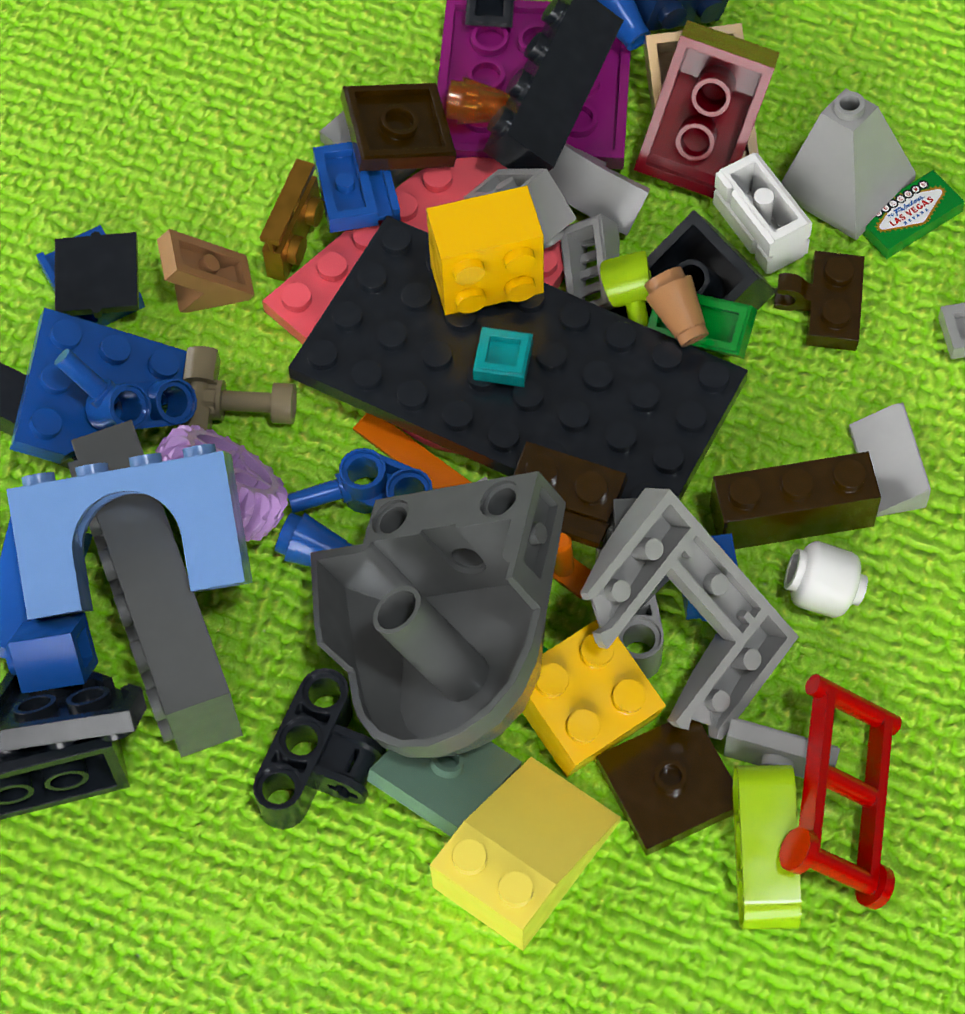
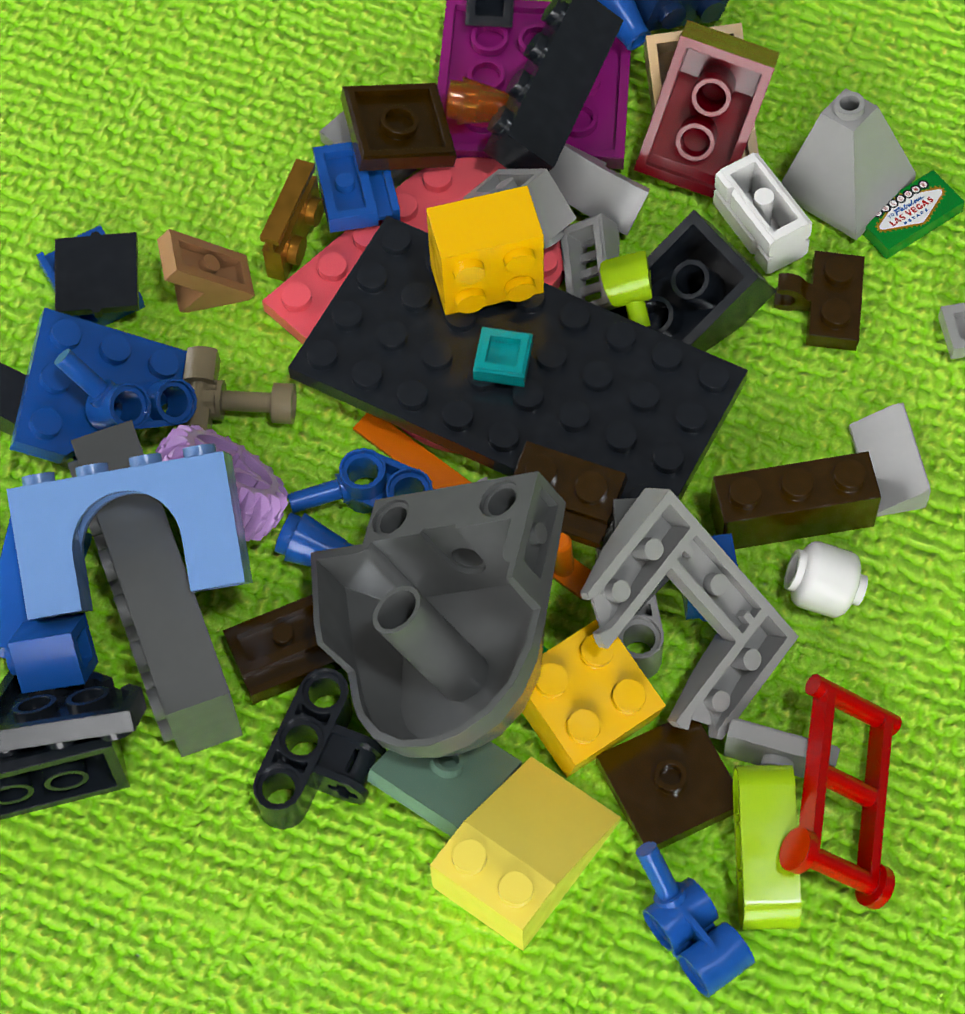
medium nougat cone [644,266,709,347] -> none
green tile [647,294,758,359] -> none
none -> dark brown plate [223,595,342,704]
none -> blue beam [636,842,755,998]

